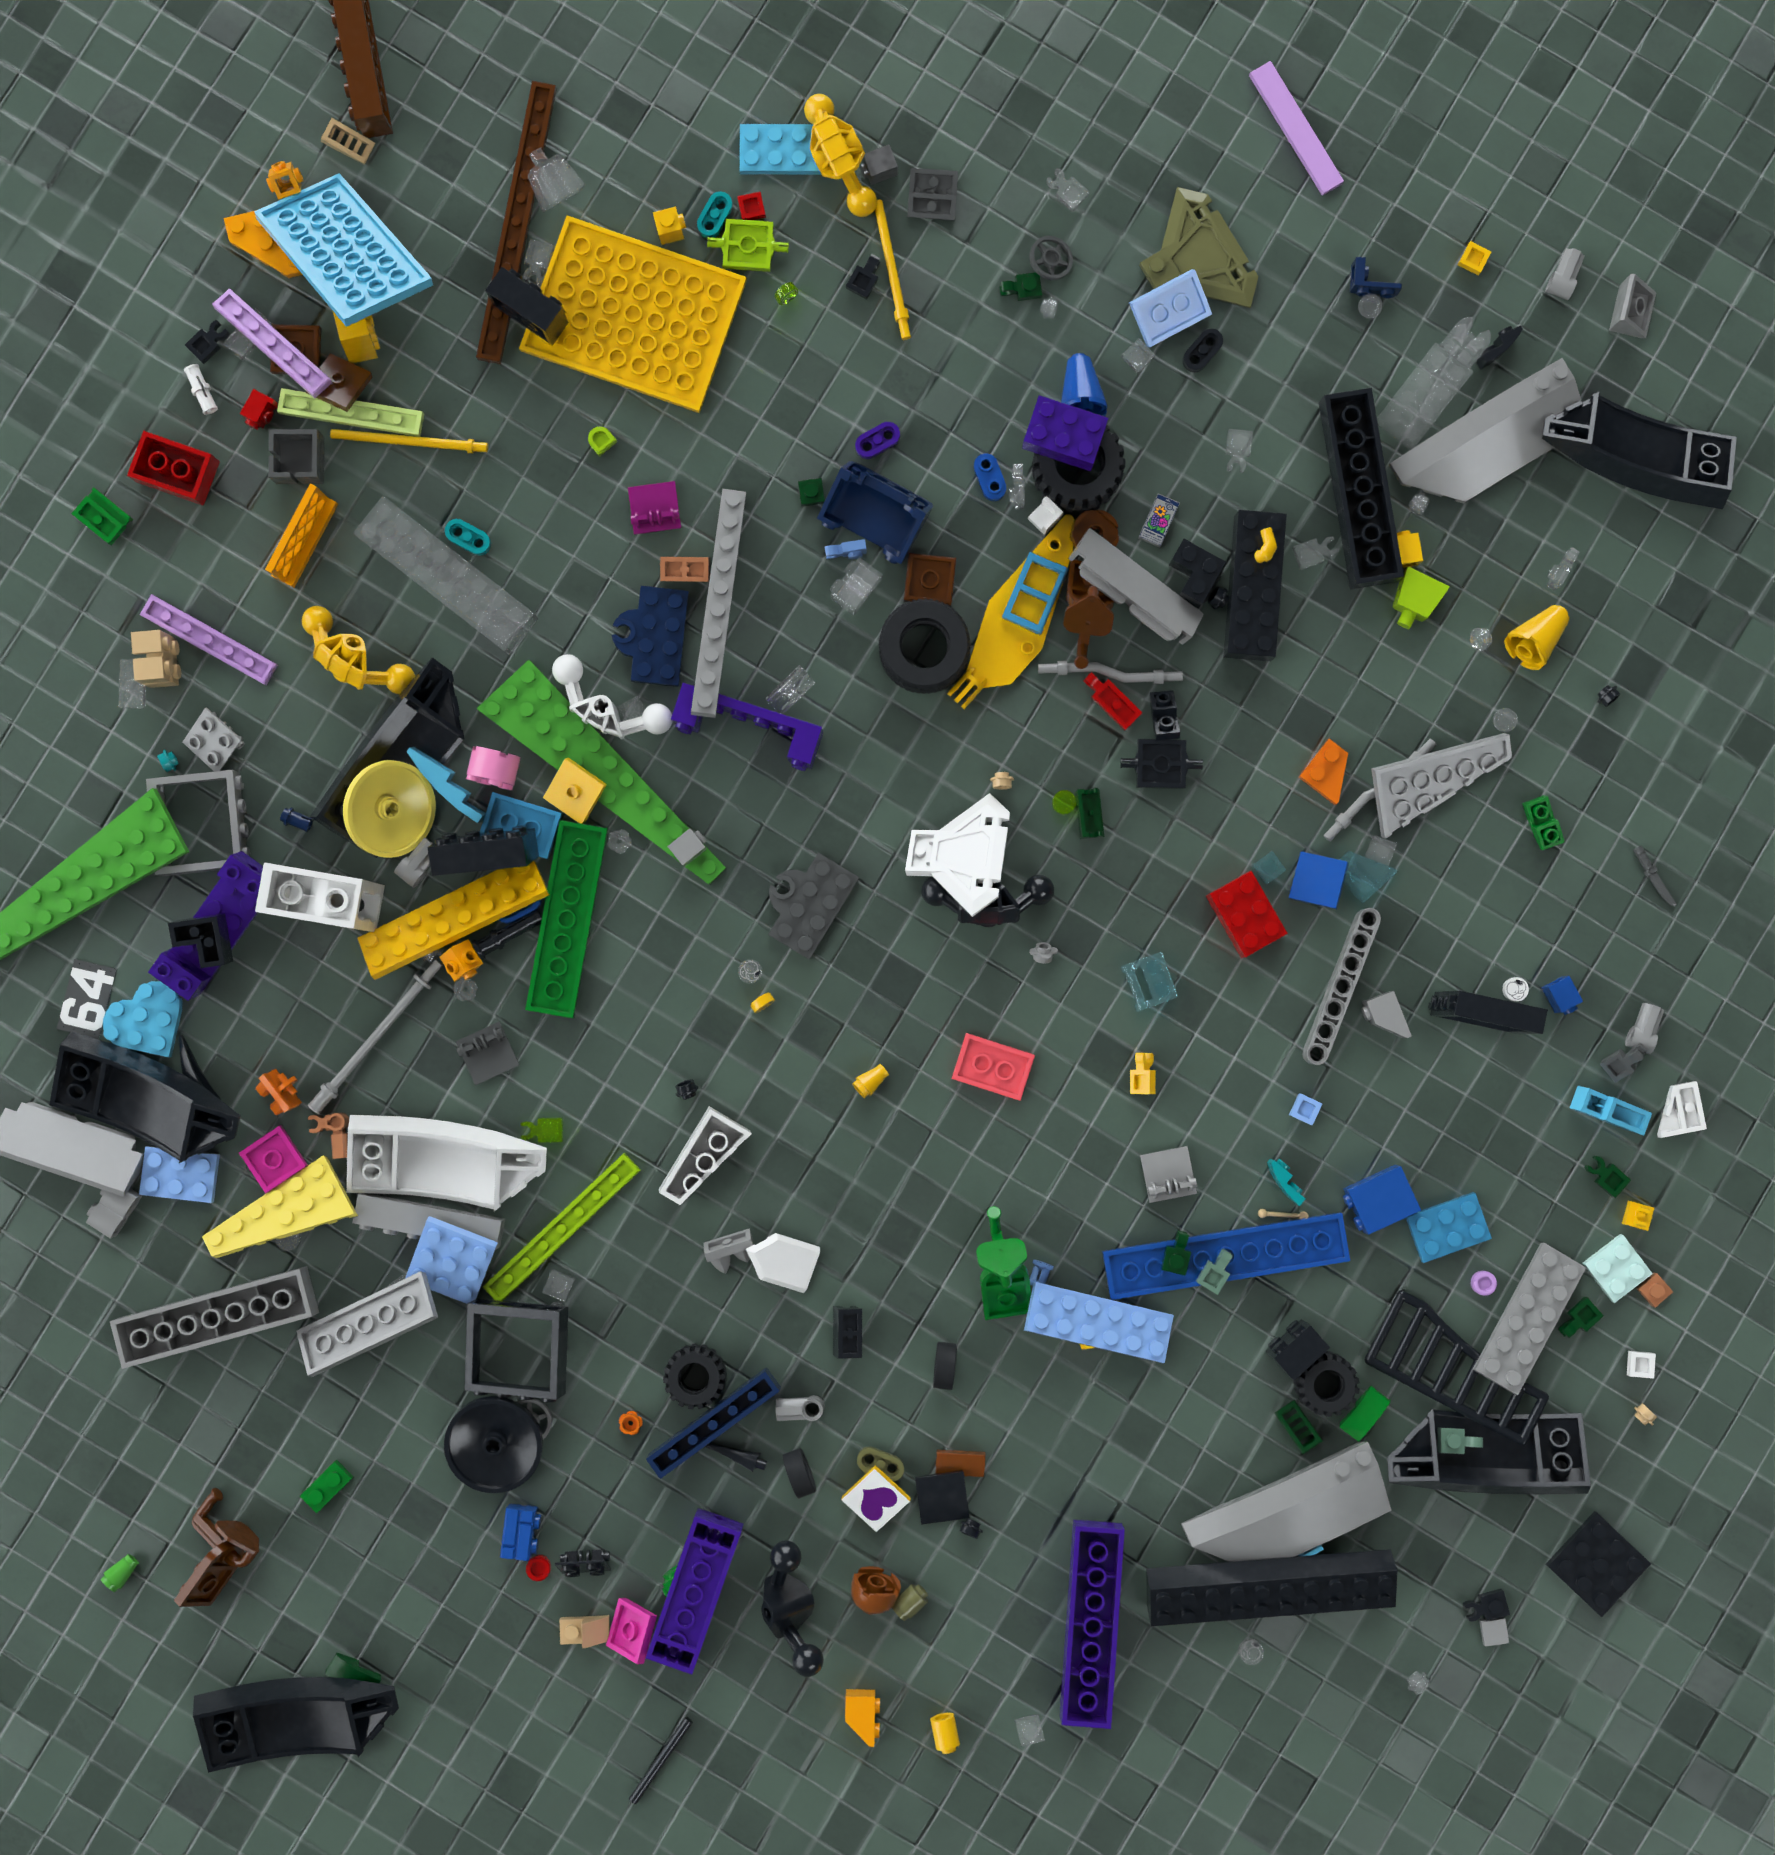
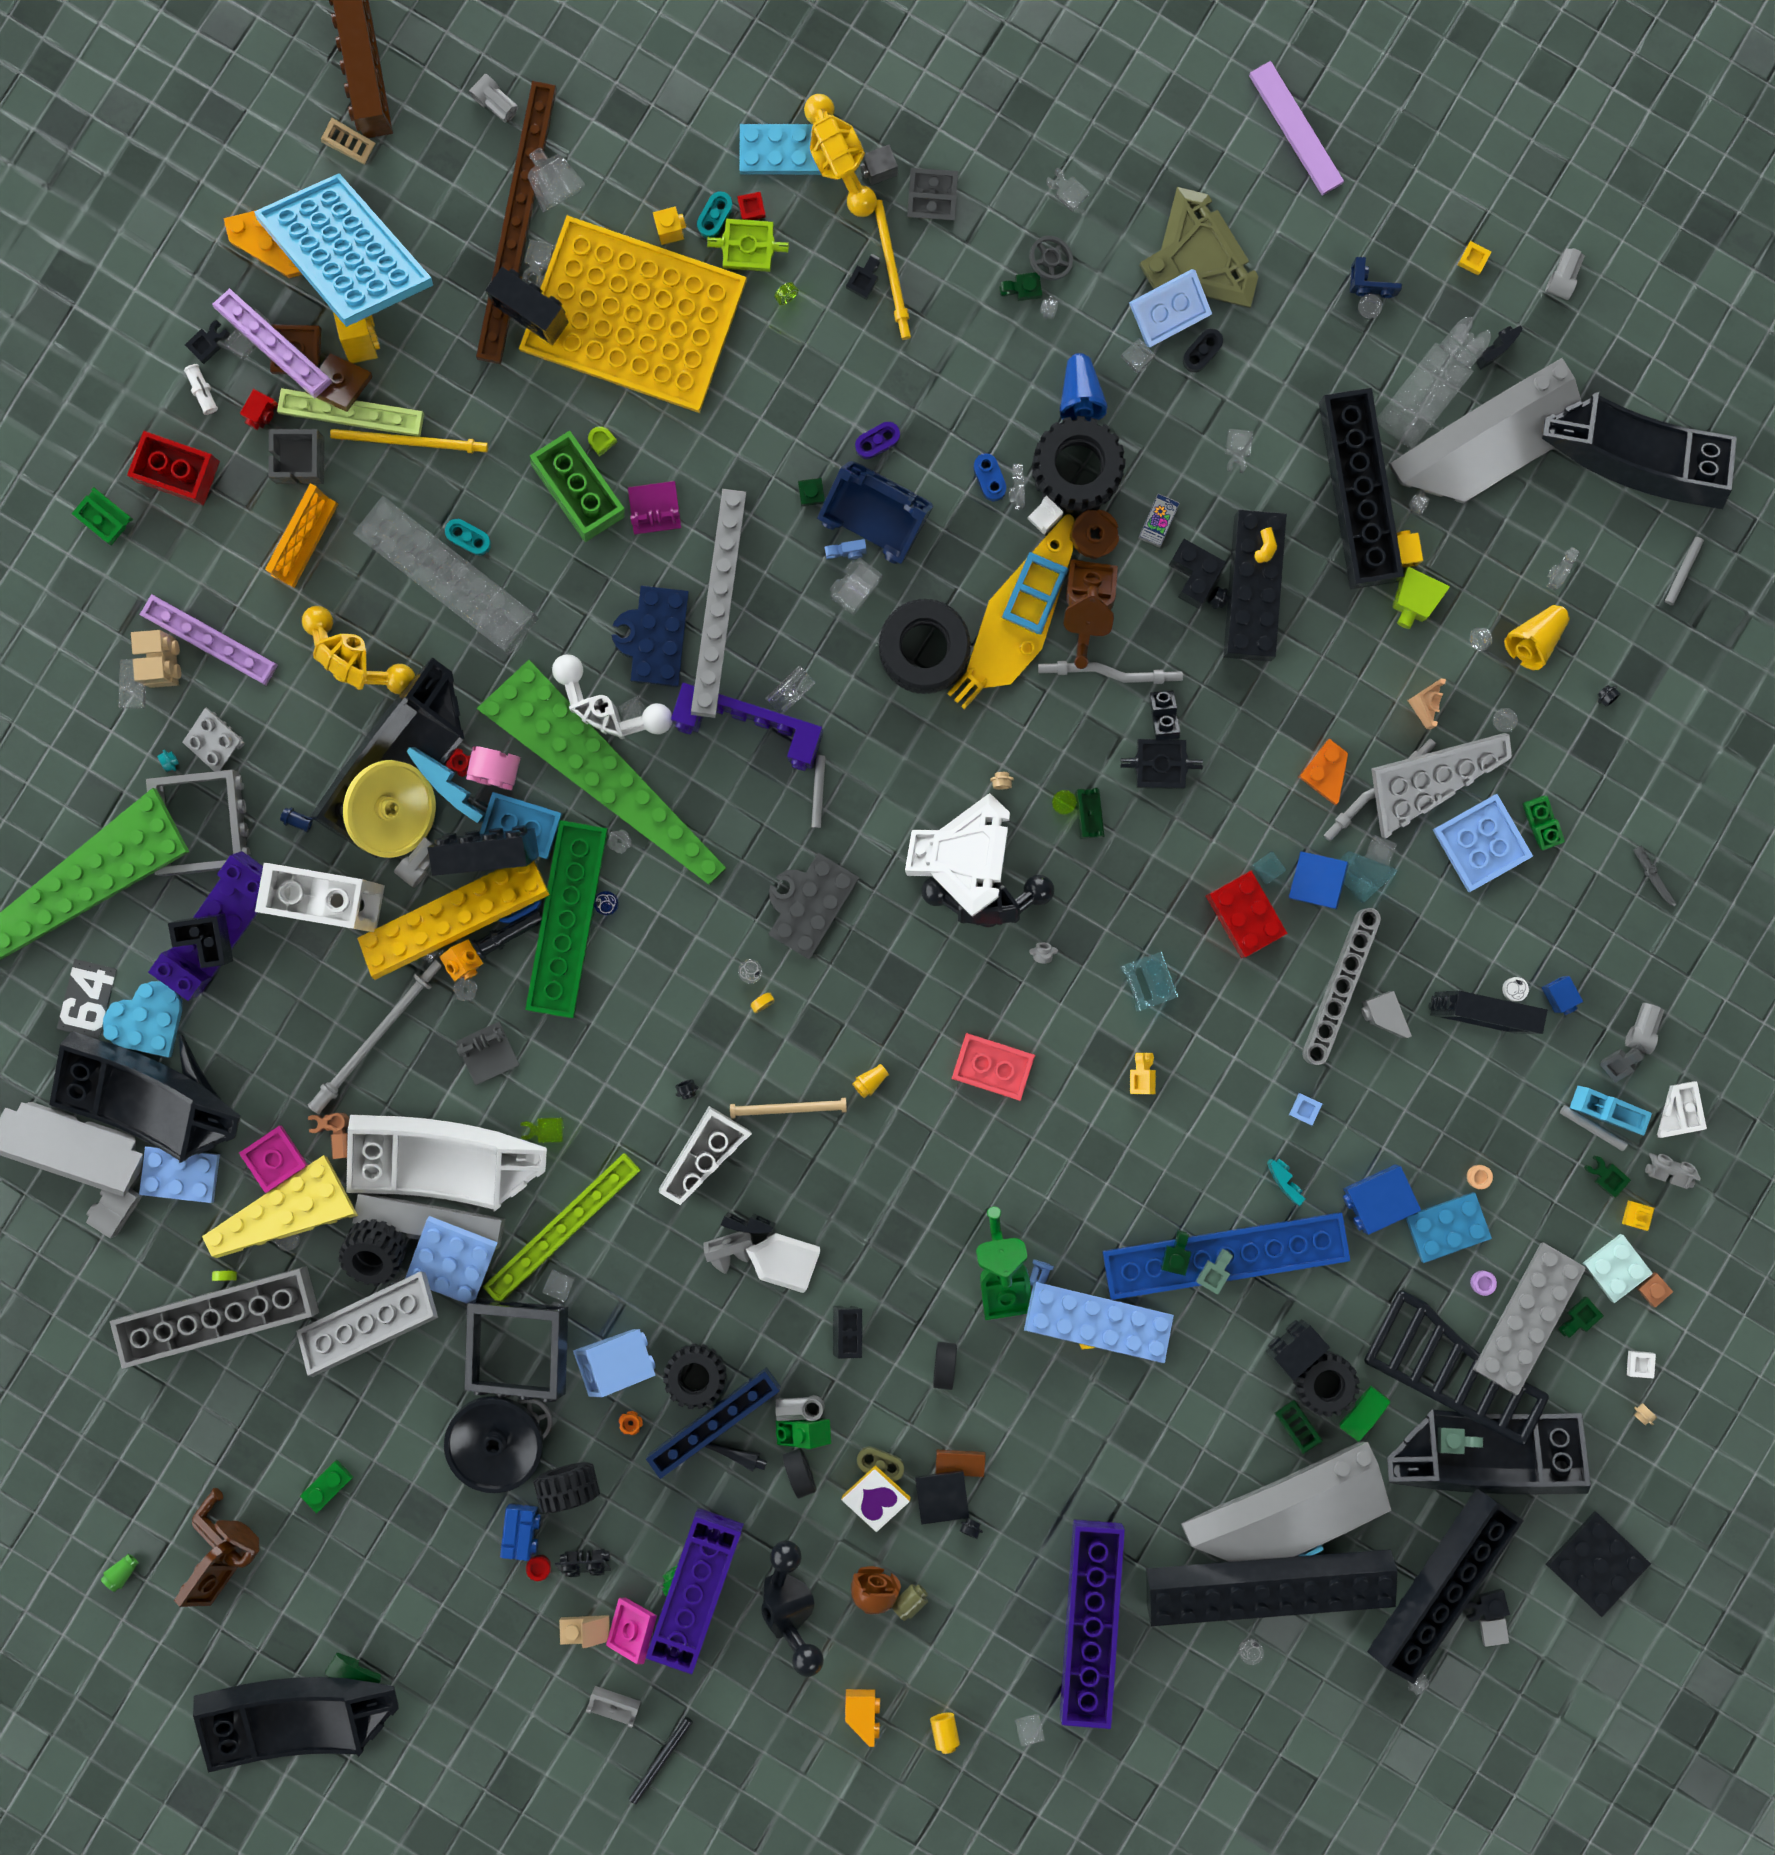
orange hips [256,1069,302,1115] -> none
light orange brick [266,161,304,200] -> none
yellow plate [543,757,607,824] -> none
nougat hinge [660,557,711,582] -> none
light grey brick [667,829,707,867] -> none
reddish brown plate [904,553,956,607] -> none
dark purple brick [1022,395,1108,471] -> none
light grey slope [1068,528,1204,645] -> none
red plate [1083,672,1143,731] -> none
light grey hinge [1140,1146,1197,1203] -> none
tan hinge [1258,1209,1309,1219] -> none
clear plate [1292,536,1339,570] -> none
light grey slope [1609,274,1656,338] -> none
none -> lime tile [212,1271,237,1281]
none -> black tyre [338,1219,407,1286]
none -> red plate [446,748,471,777]
none -> light grey piece [469,74,518,123]
none -> bright green brick [530,431,625,542]
none -> black tyre [533,1462,600,1513]
none -> light blue slope [573,1329,656,1397]
none -> light grey hinge [586,1686,641,1728]
none -> clear blue tile [594,891,619,916]
none -> black slope [721,1212,776,1233]
none -> tan bar [730,1098,847,1119]
none -> green slope [776,1418,831,1449]
none -> light grey bar [811,755,825,828]
none -> black brick [1367,1489,1524,1684]
none -> light nougat slope [1407,678,1446,729]
none -> light blue plate [1433,794,1533,892]
none -> light nougat tile [1467,1165,1493,1189]
none -> light grey bar [1560,1105,1628,1151]
none -> light grey hinge [1645,1153,1701,1189]
none -> light grey bar [1664,537,1704,605]

